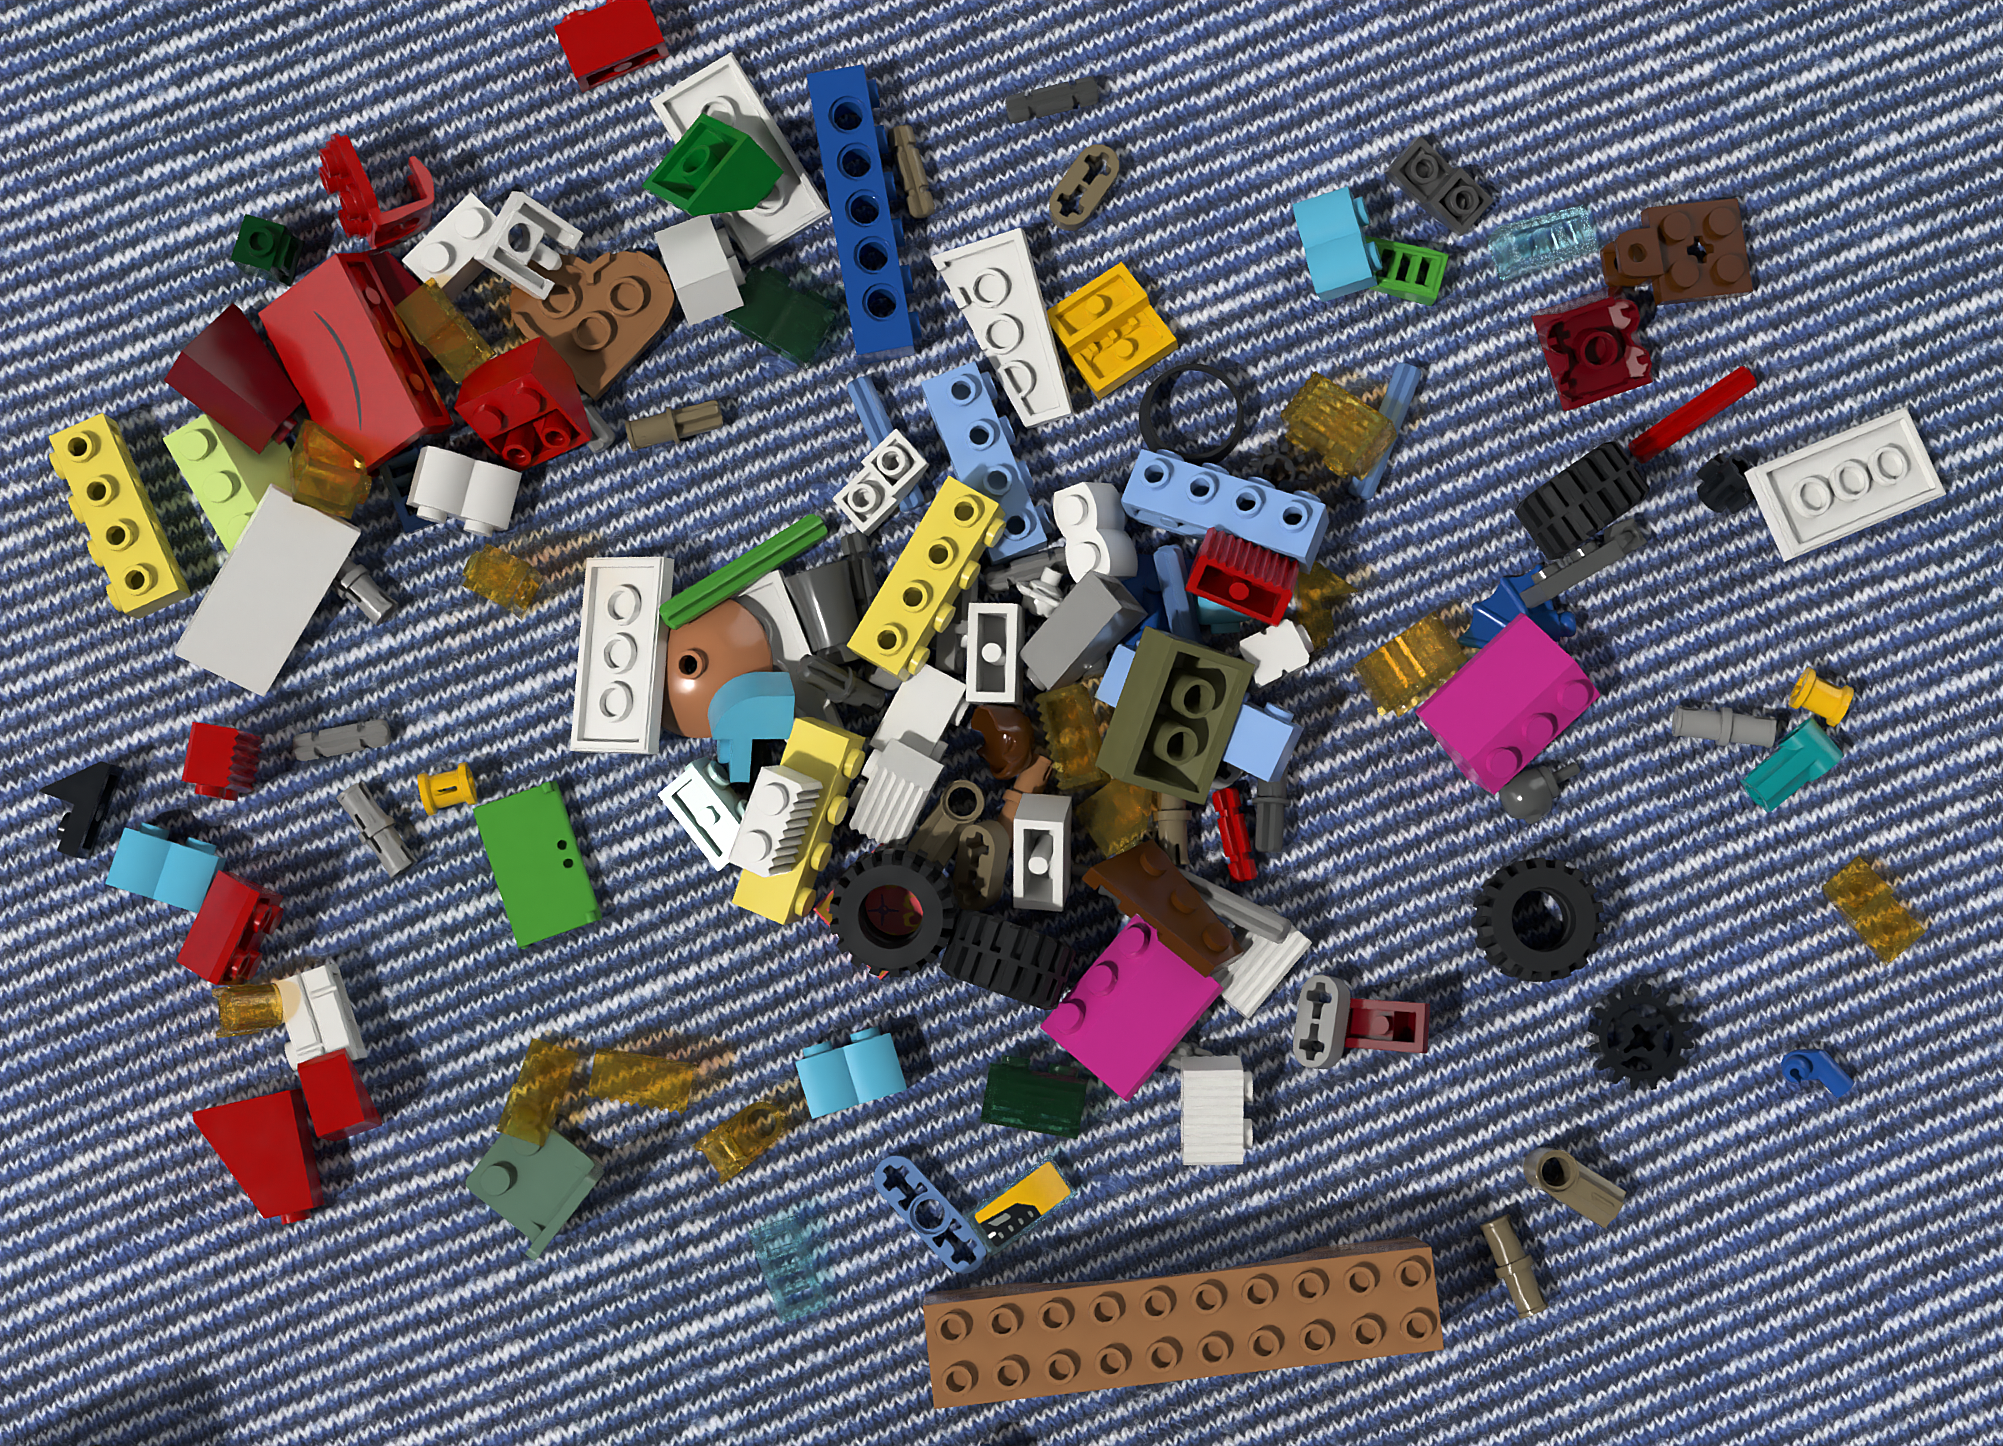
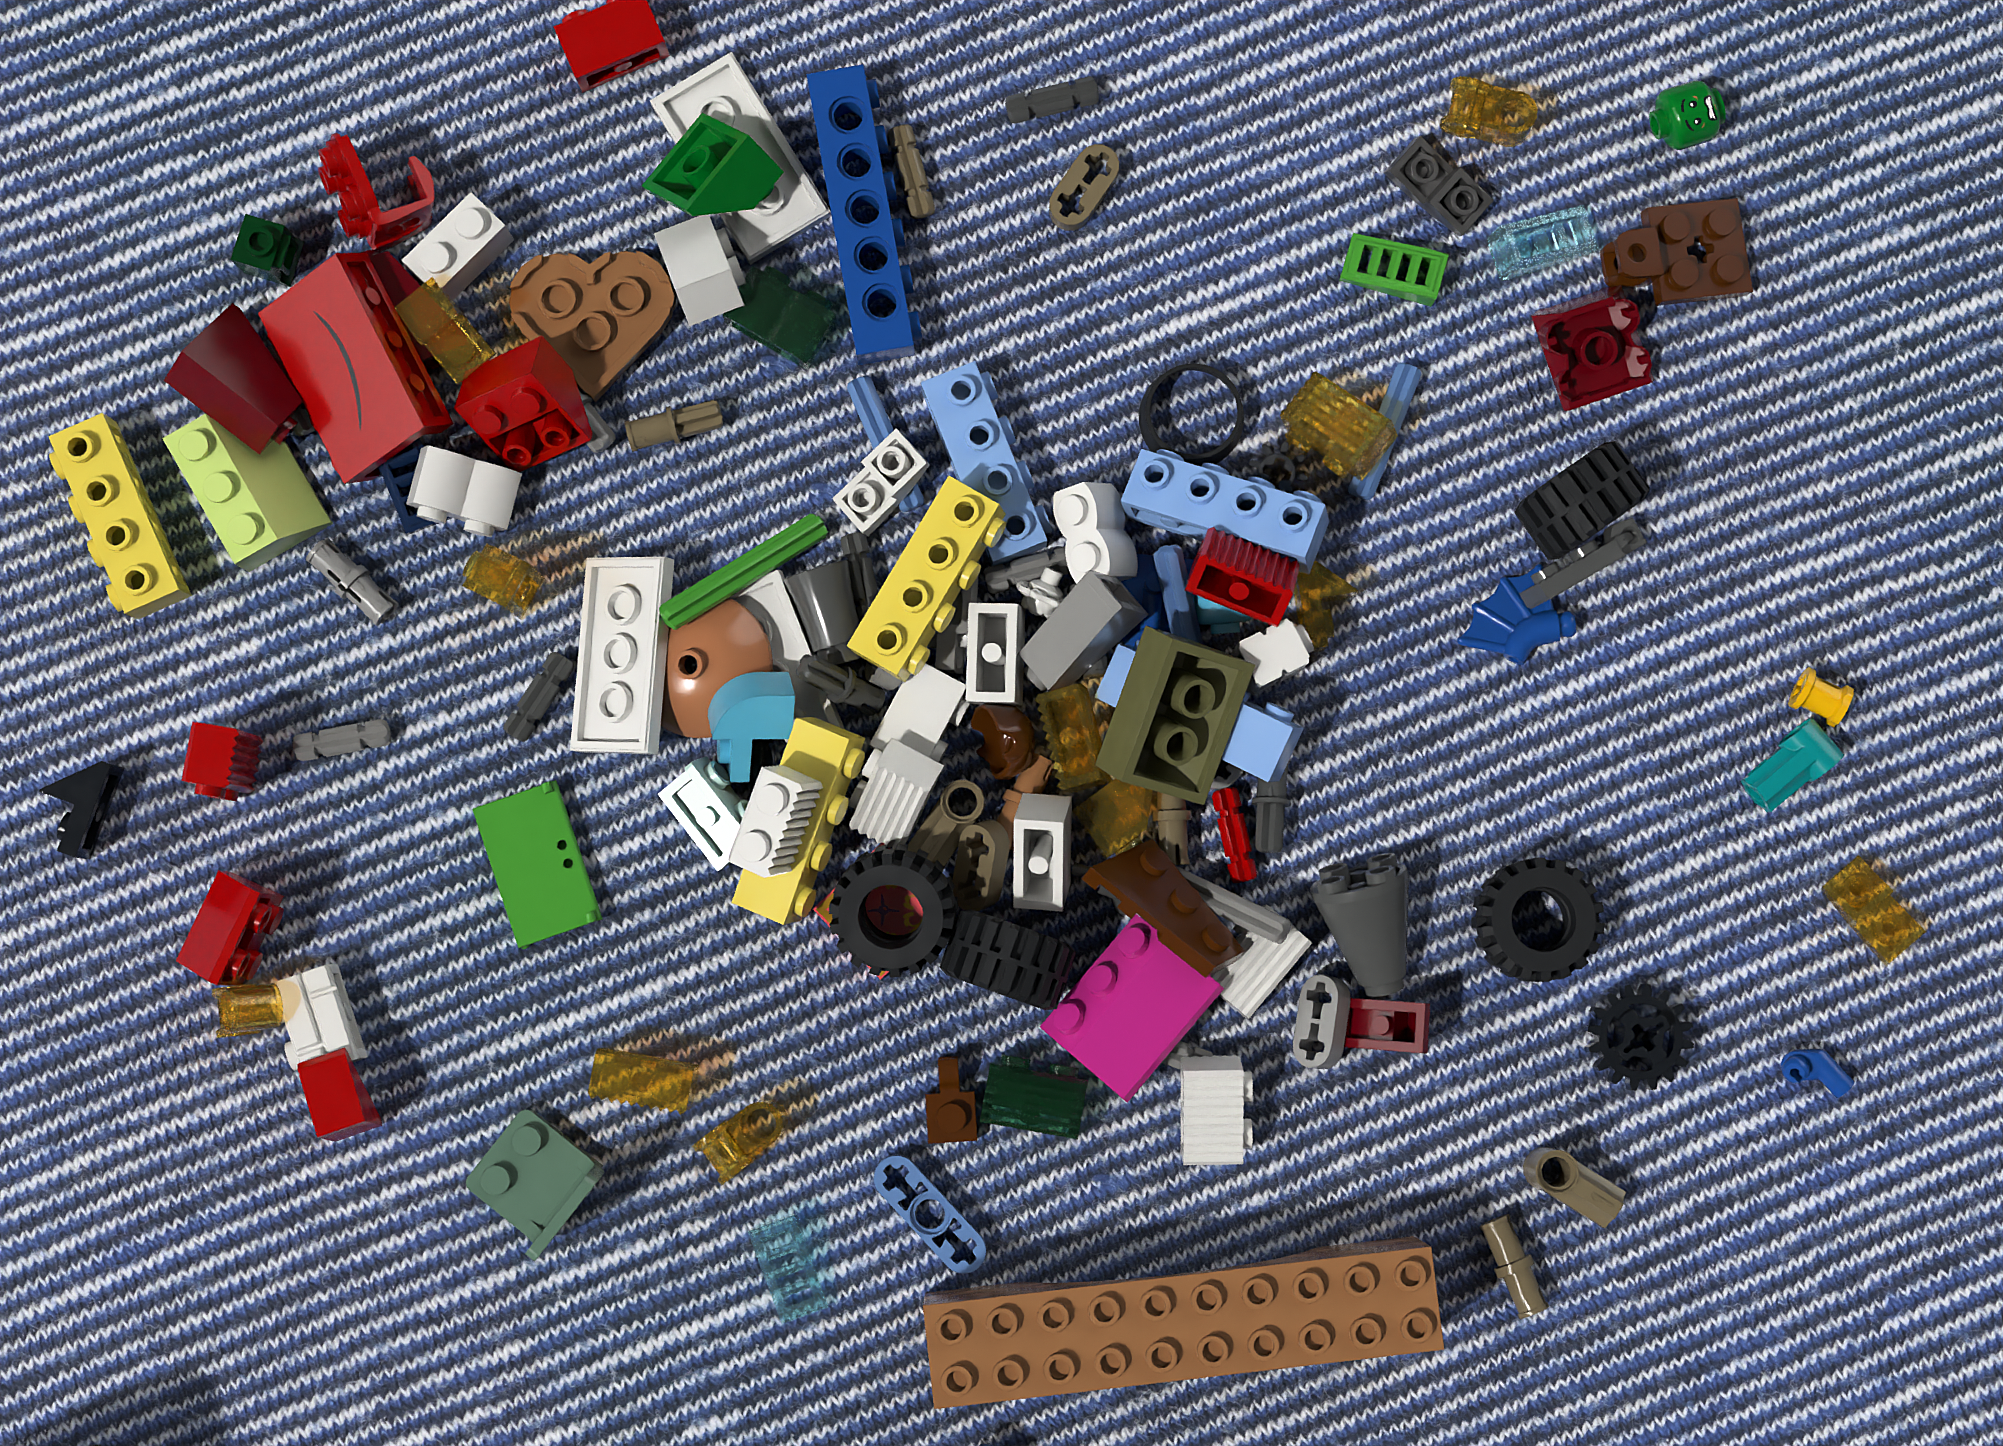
medium azure brick [105,822,226,913] -> none
white tile [174,483,361,697] -> none
red slope [192,1088,325,1225] -> none
clear yellow slope [288,419,372,519] -> none
light grey pin [336,781,418,879] -> none
yellow bush [417,762,478,816] -> none
white brick [474,191,583,300] -> none
clear yellow slope [496,1038,581,1147] -> none
medium azure brick [795,1026,907,1119] -> none
white wing [930,228,1075,429] -> none
slope [963,1154,1078,1257] -> none
yellow slope [1047,261,1179,400] -> none
medium azure brick [1292,186,1383,302] -> none
clear yellow brick [1349,611,1468,718] -> none
dark pink slope [1415,613,1601,795] -> none
dark grey piece [1499,762,1580,824] -> none
red axle [1628,366,1757,464] -> none
light grey pin [1672,705,1776,748] -> none
black gear [1696,453,1755,514] -> none
white tile [1744,407,1946,562] -> none
none -> dark grey axle [503,652,574,742]
none -> reddish brown plate [925,1056,977,1144]
none -> dark grey cone [1310,853,1409,997]
none -> clear yellow piece [1439,77,1538,147]
none -> green head [1649,80,1726,150]

